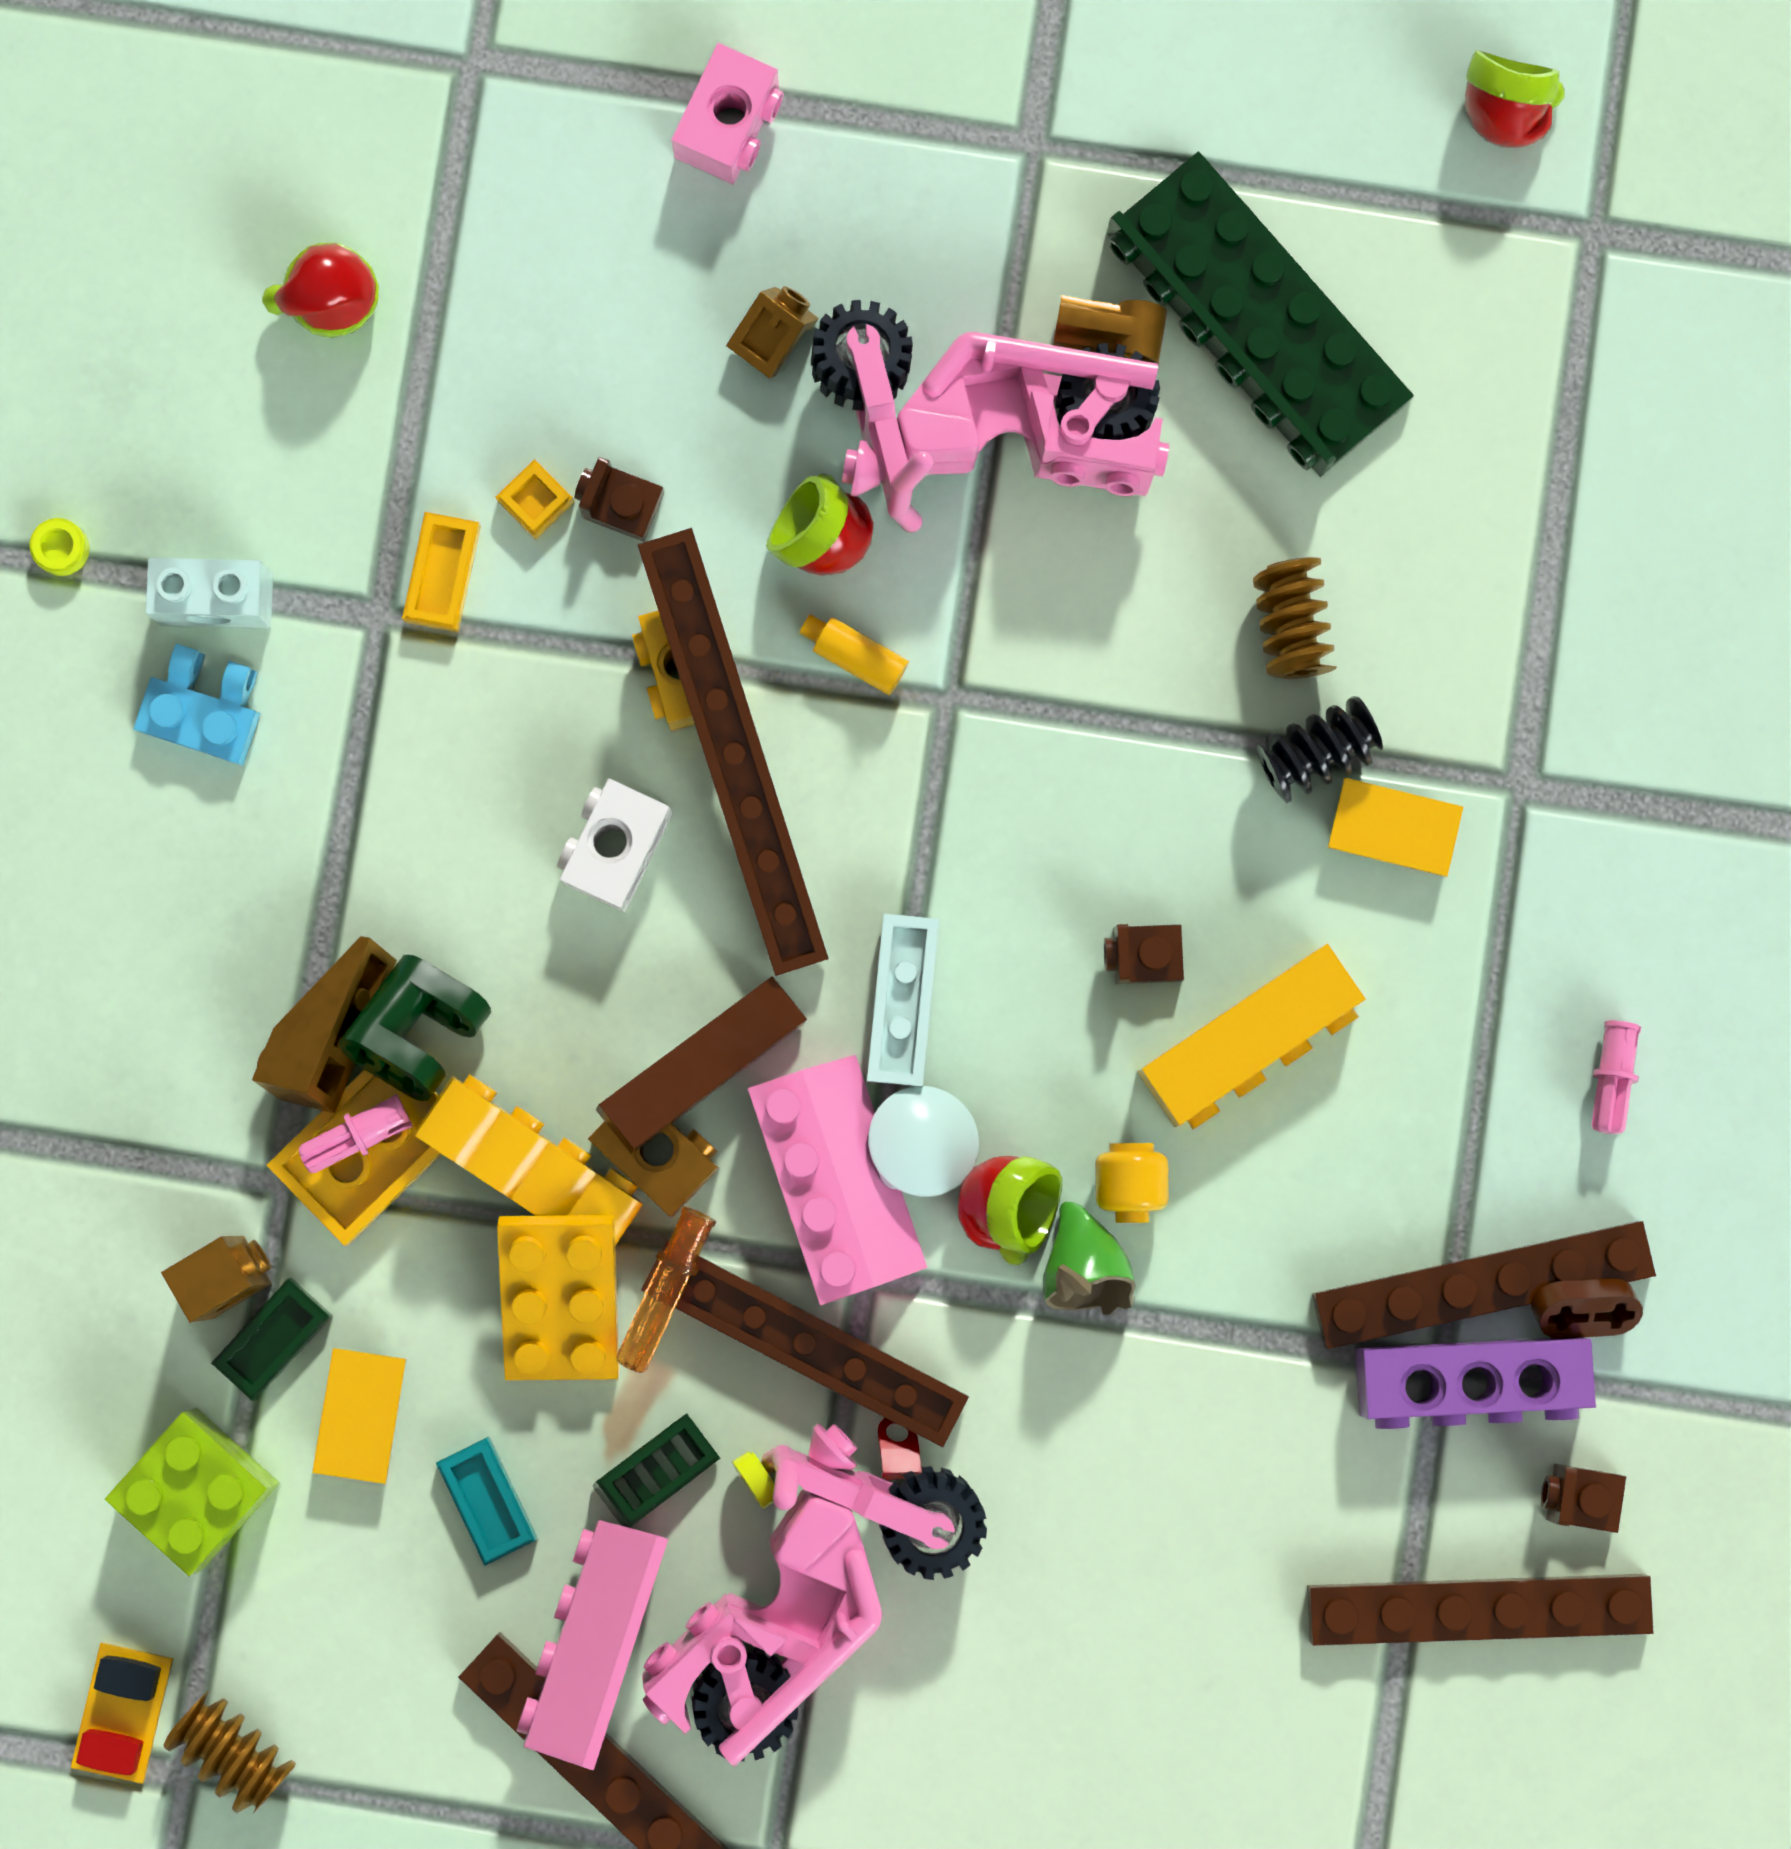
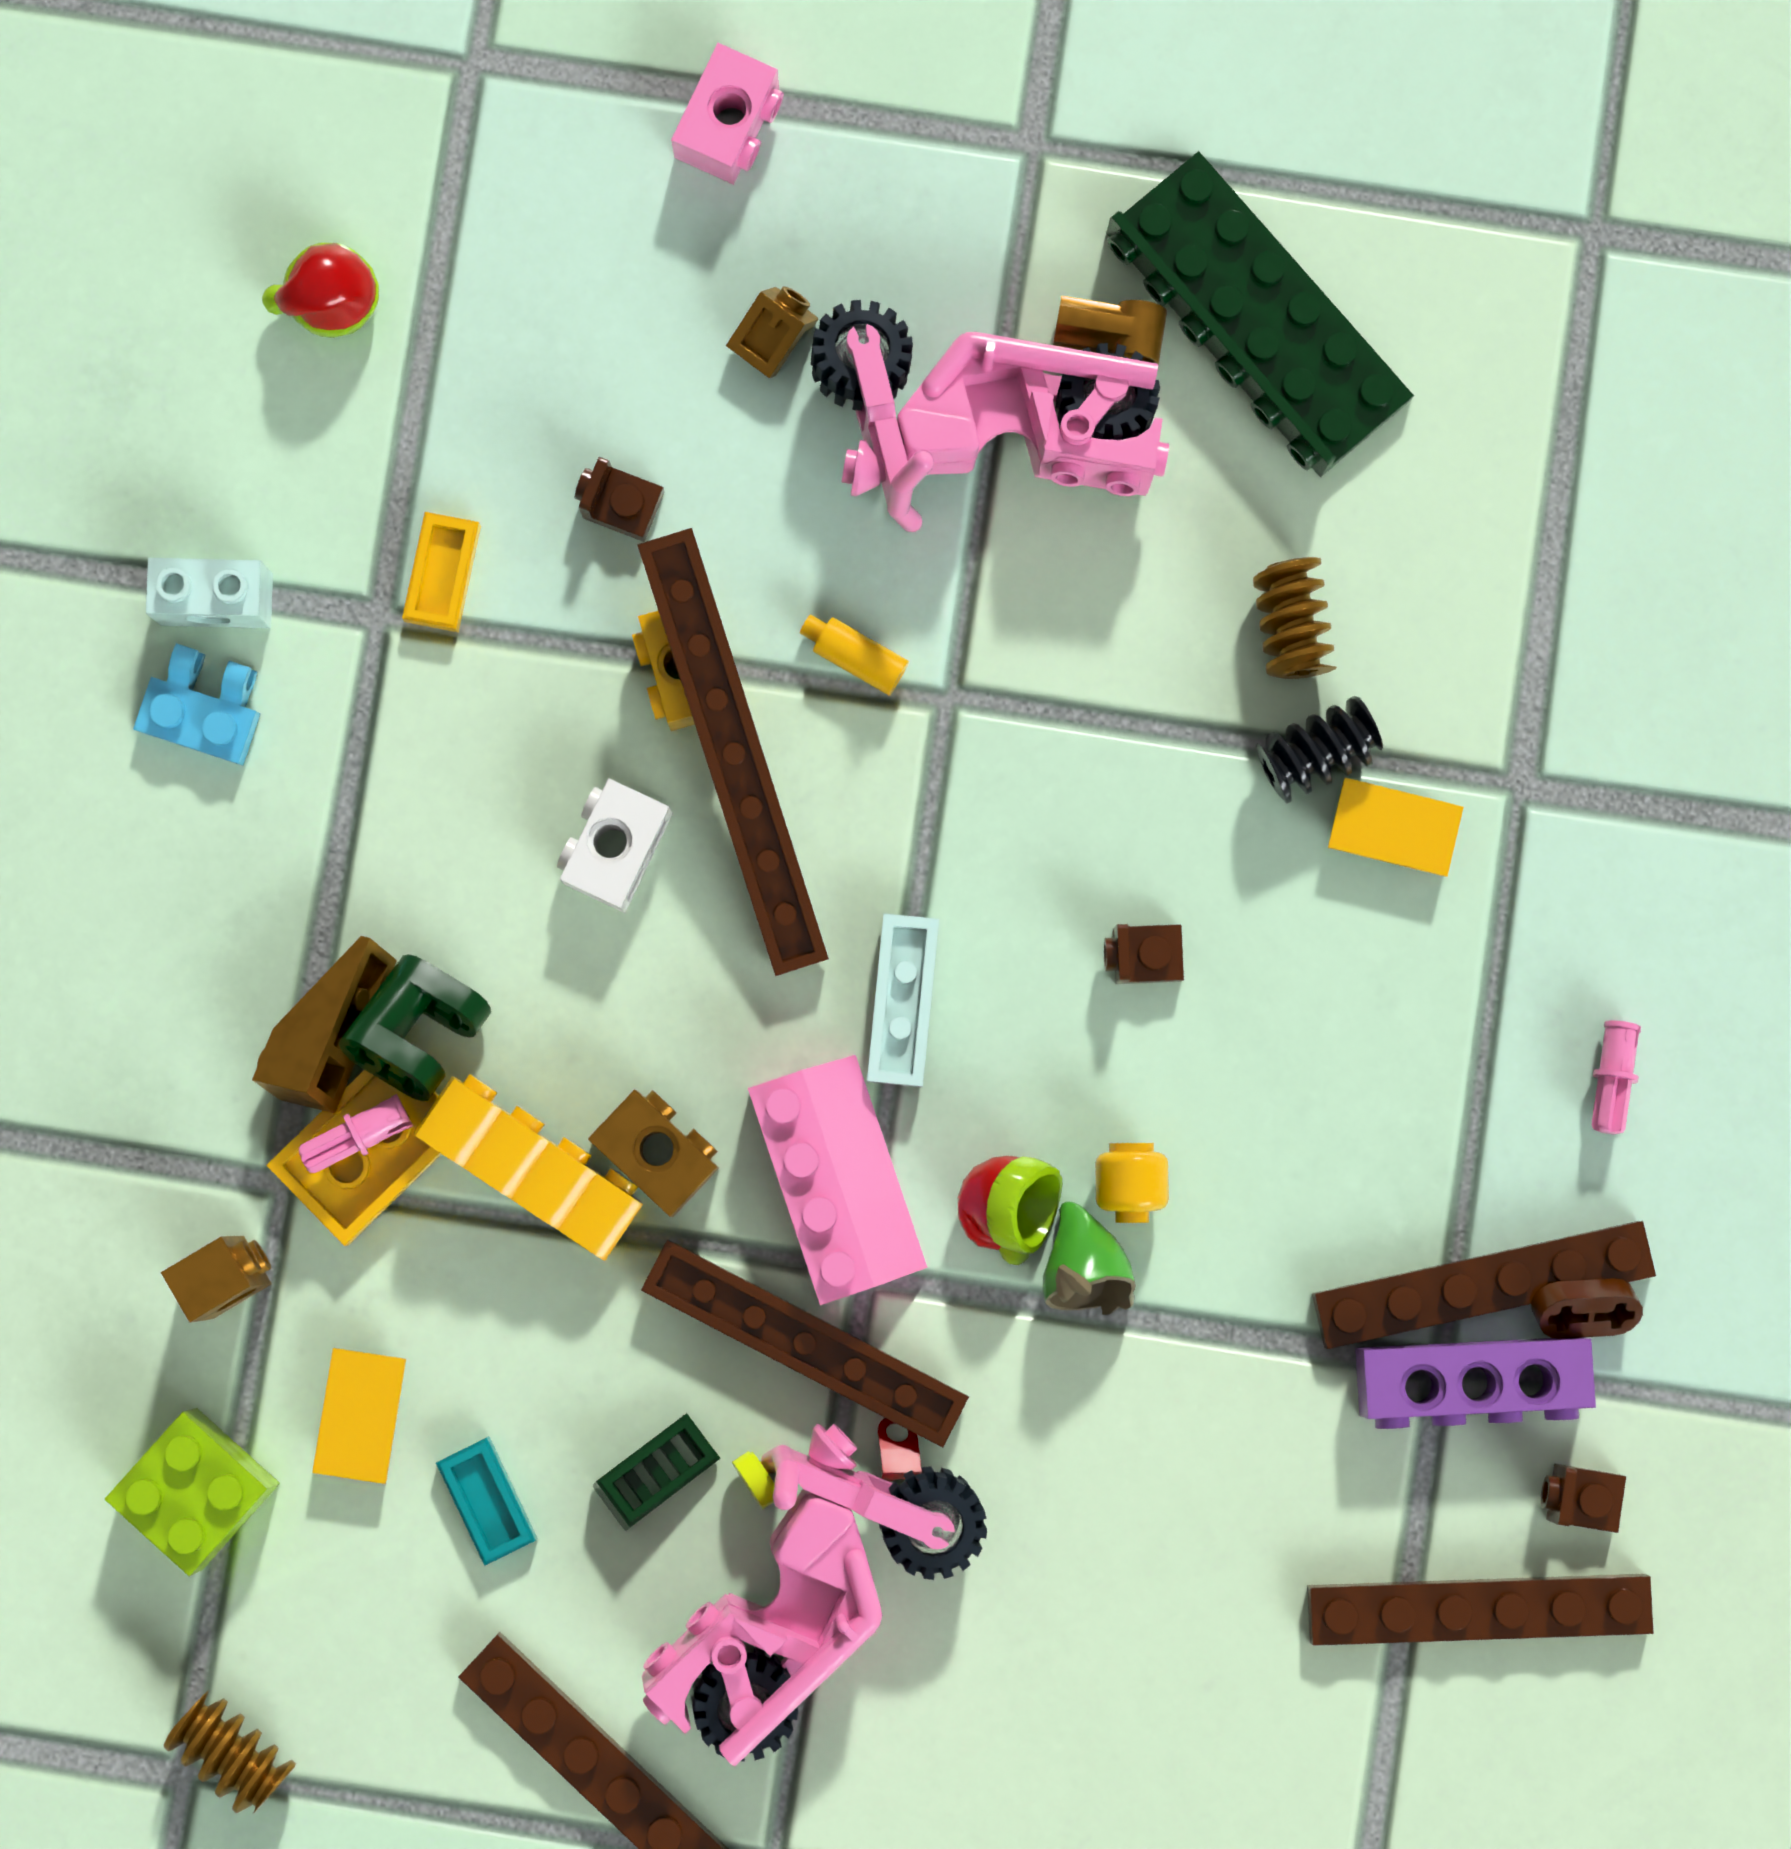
neon yellow tile [29,518,90,576] -> none
piece [70,1642,173,1784] -> none
dark green tile [211,1278,333,1401] -> none
yellow tile [495,459,575,540] -> none
yellow plate [497,1215,620,1380] -> none
bright pink slope [516,1520,668,1770] -> none
reddish brown tile [596,976,807,1154] -> none
clear orange axle [616,1206,717,1373] -> none
lime piece [766,473,874,576] -> none
light aqua dish [868,1086,979,1197] -> none
yellow brick [1137,943,1366,1129] -> none
piece [1465,50,1565,148] -> none

